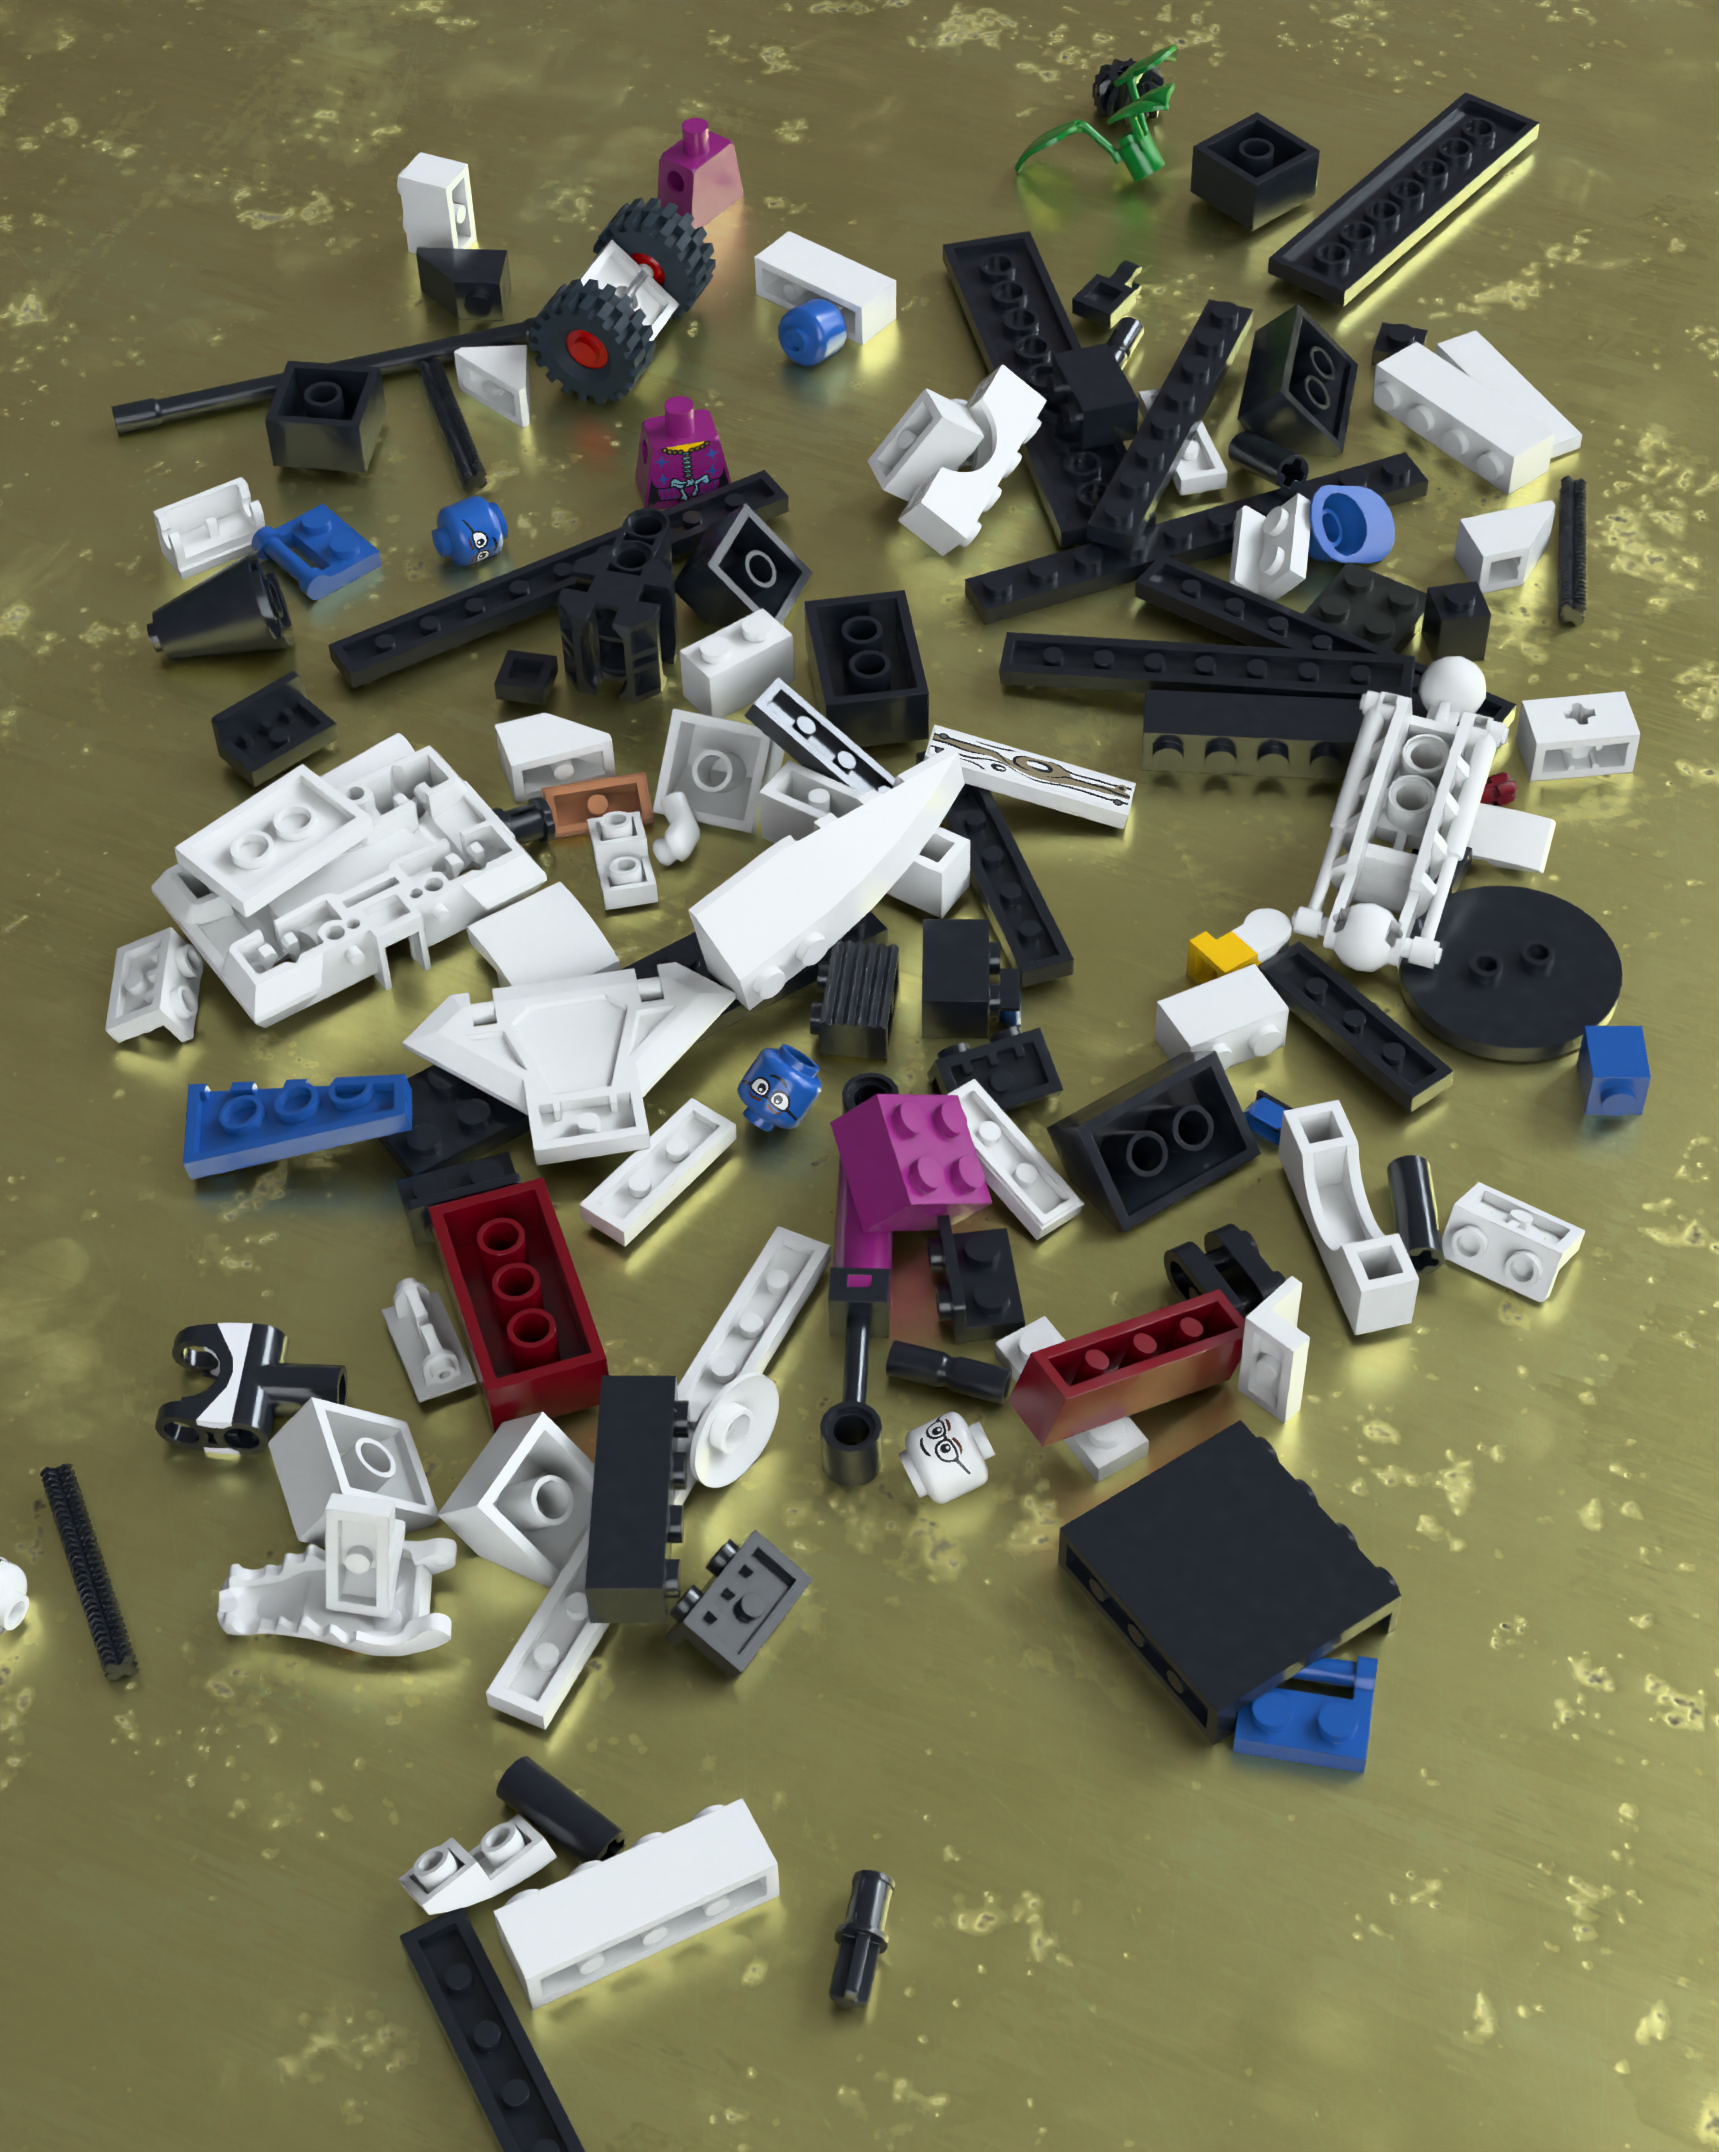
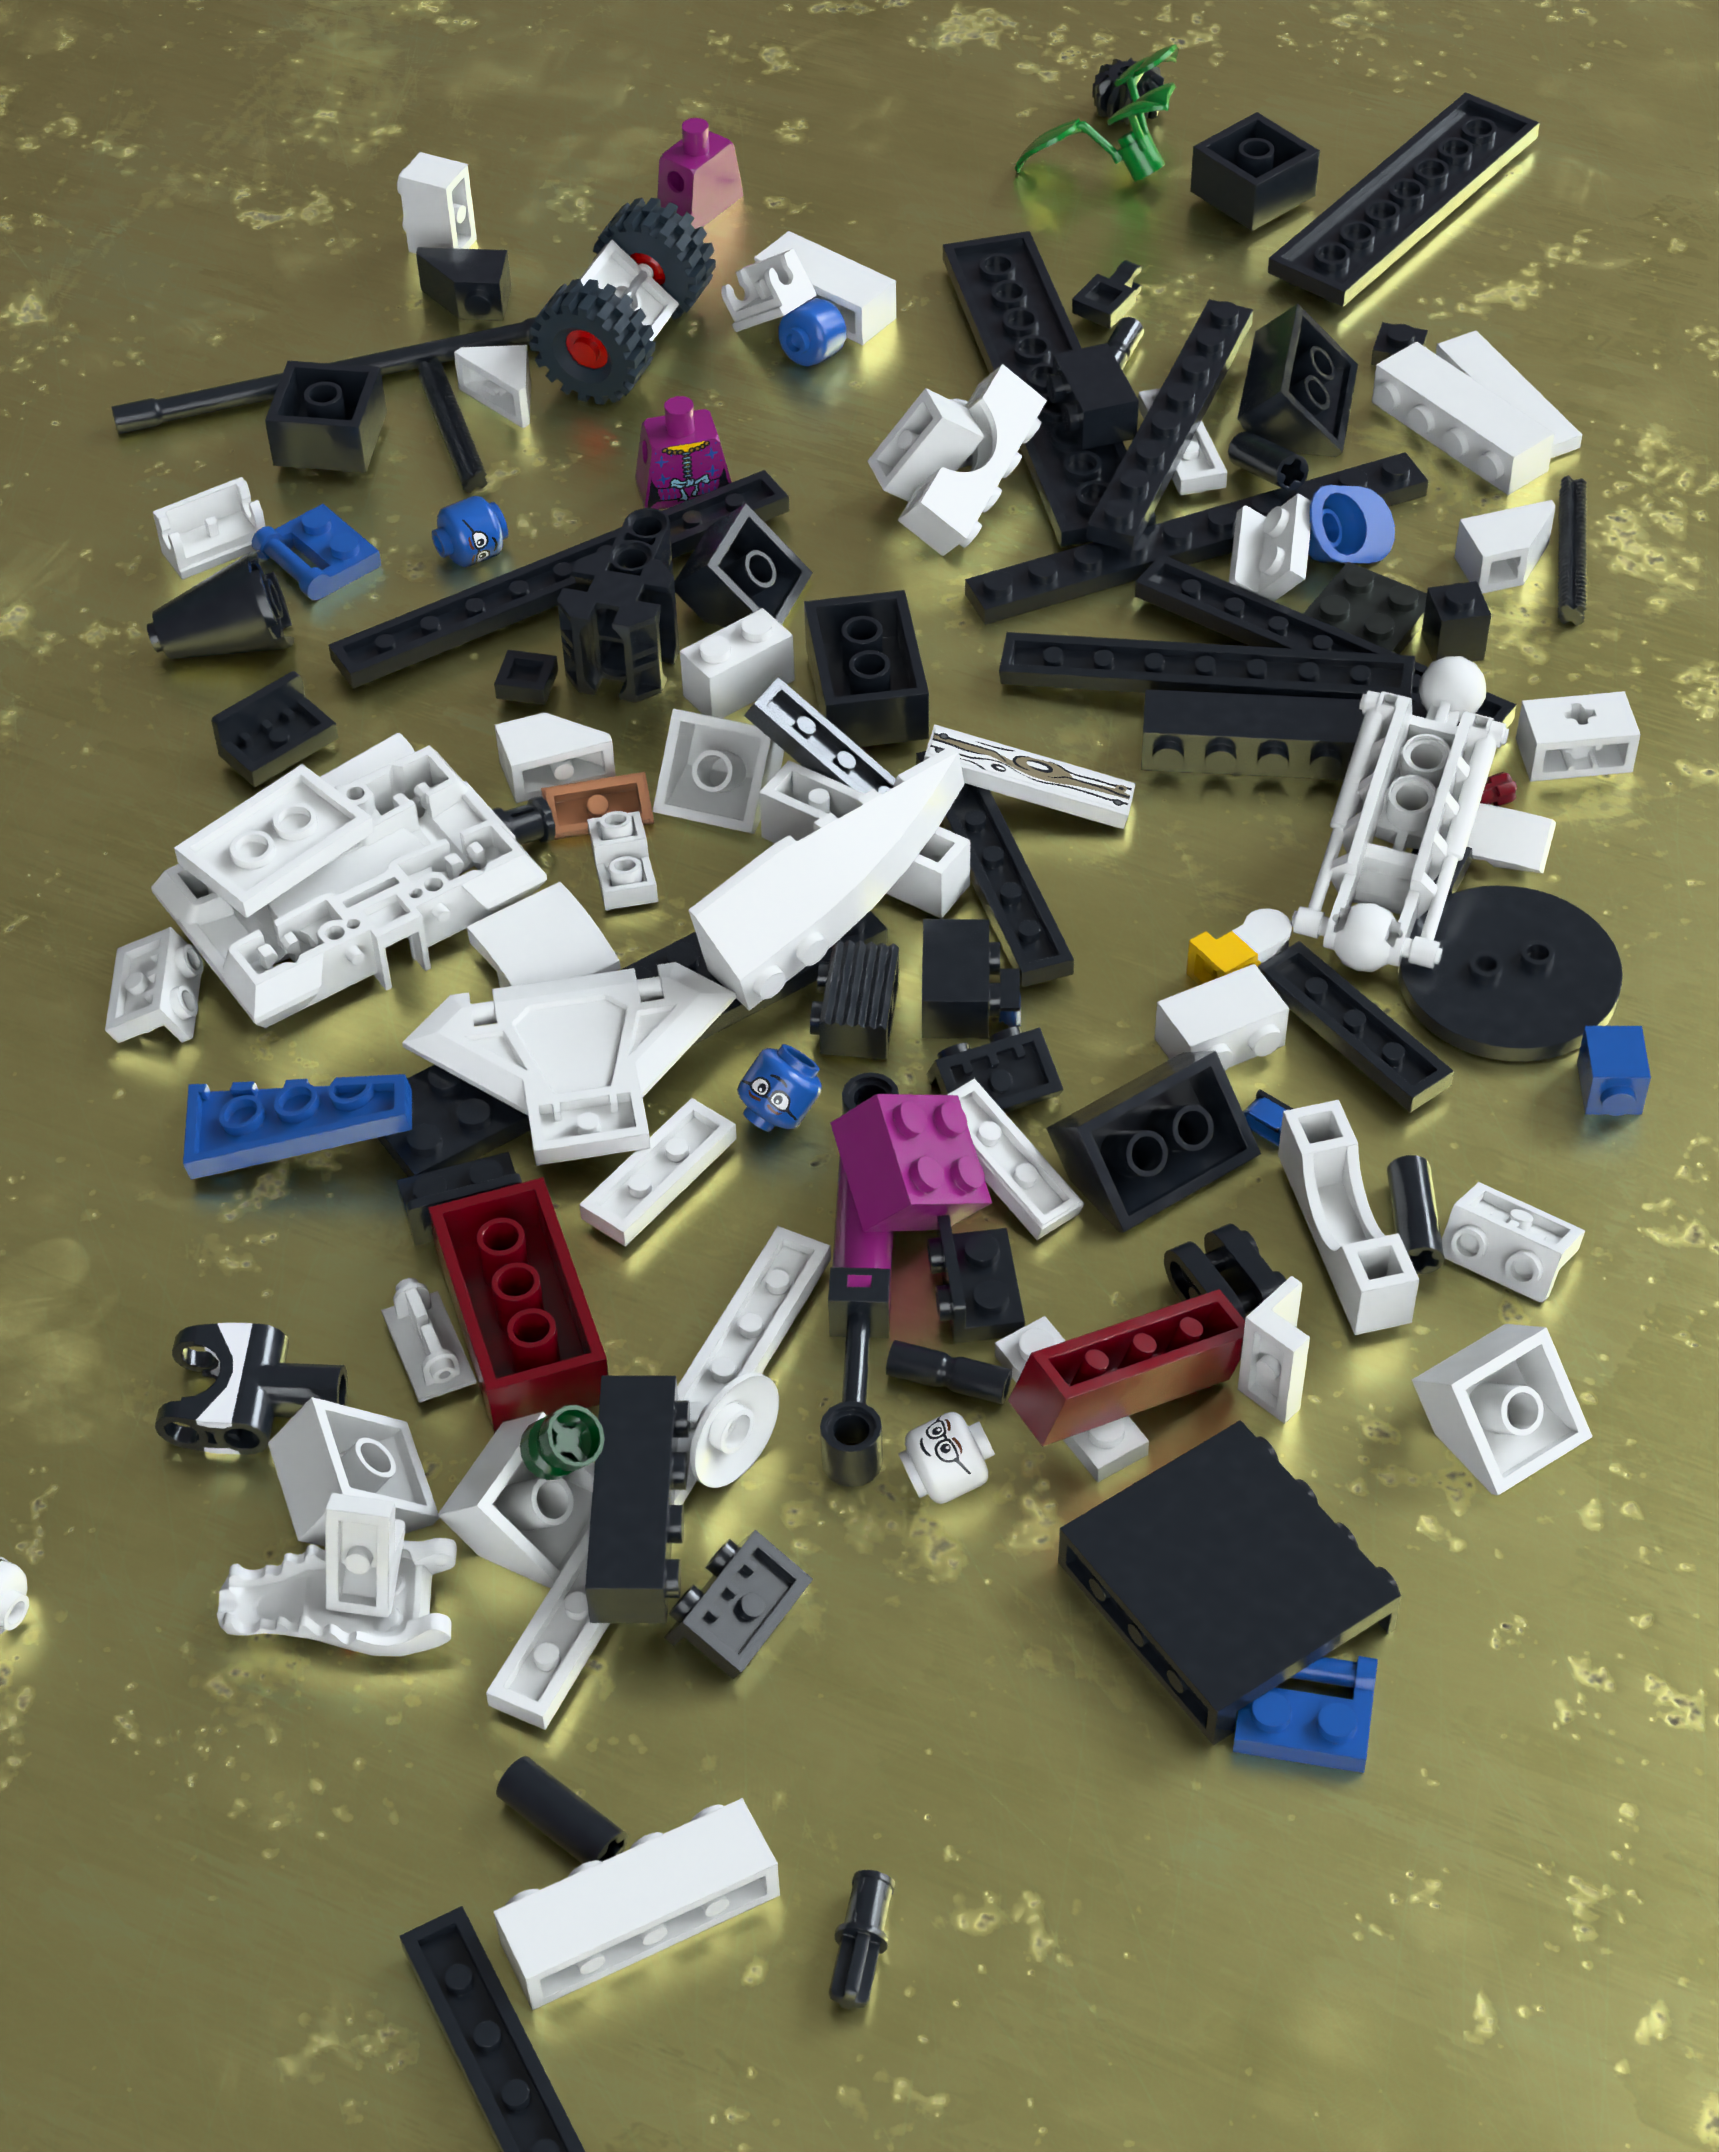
black axle [40,1464,139,1681] -> none
white slope [398,1814,557,1915] -> none
white arm [653,791,700,866] -> none
none -> dark green wheel [520,1405,605,1480]
none -> white hinge [721,249,817,332]
none -> white slope [1412,1324,1592,1495]

